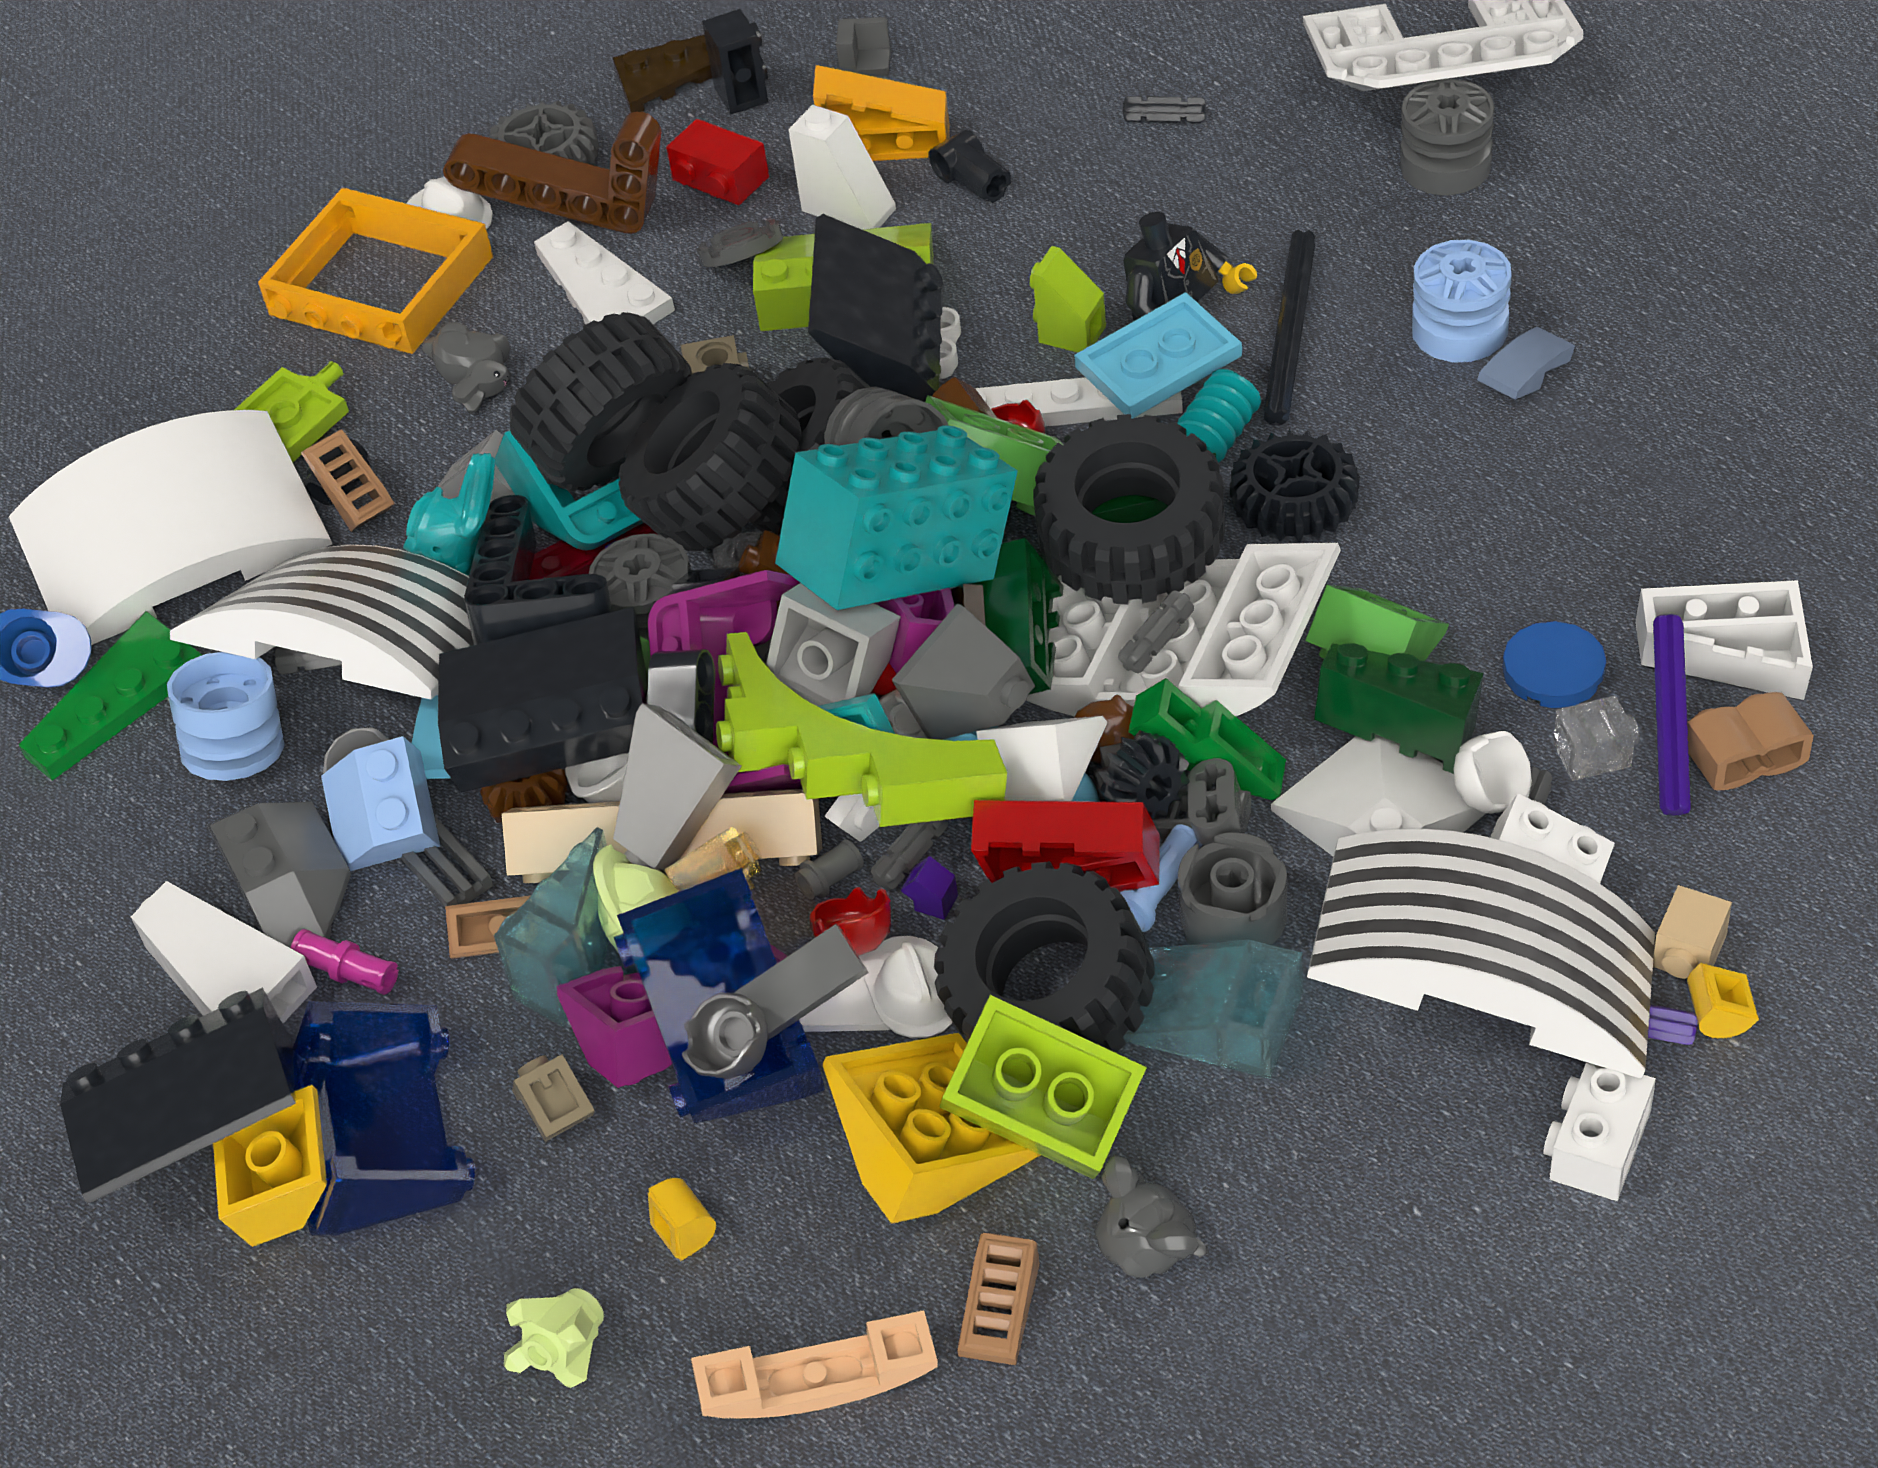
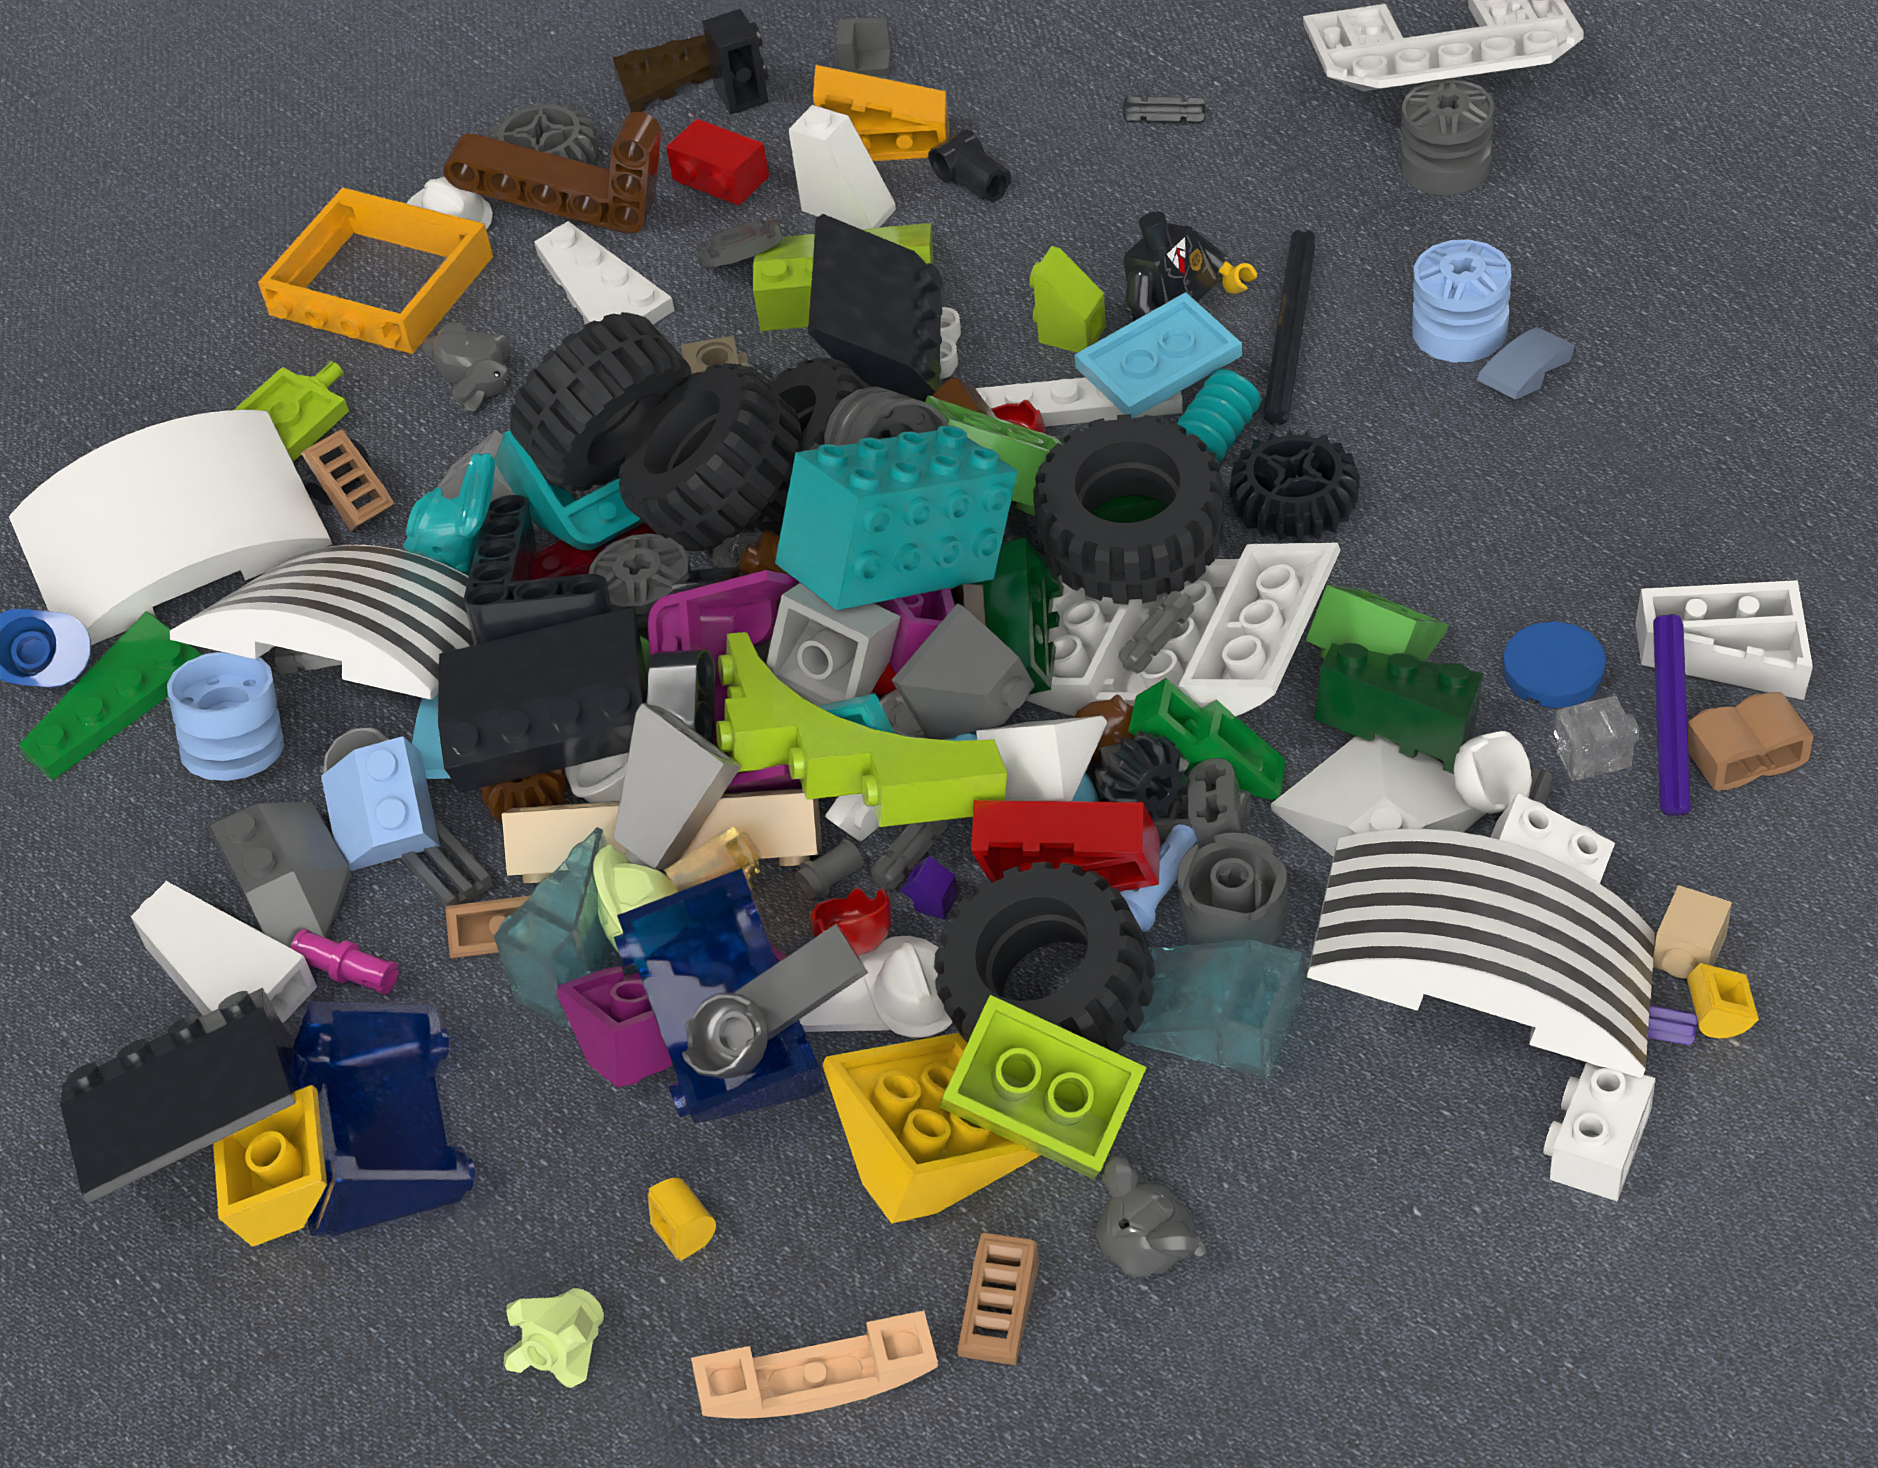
dark tan bracket [512,1054,595,1142] -> none

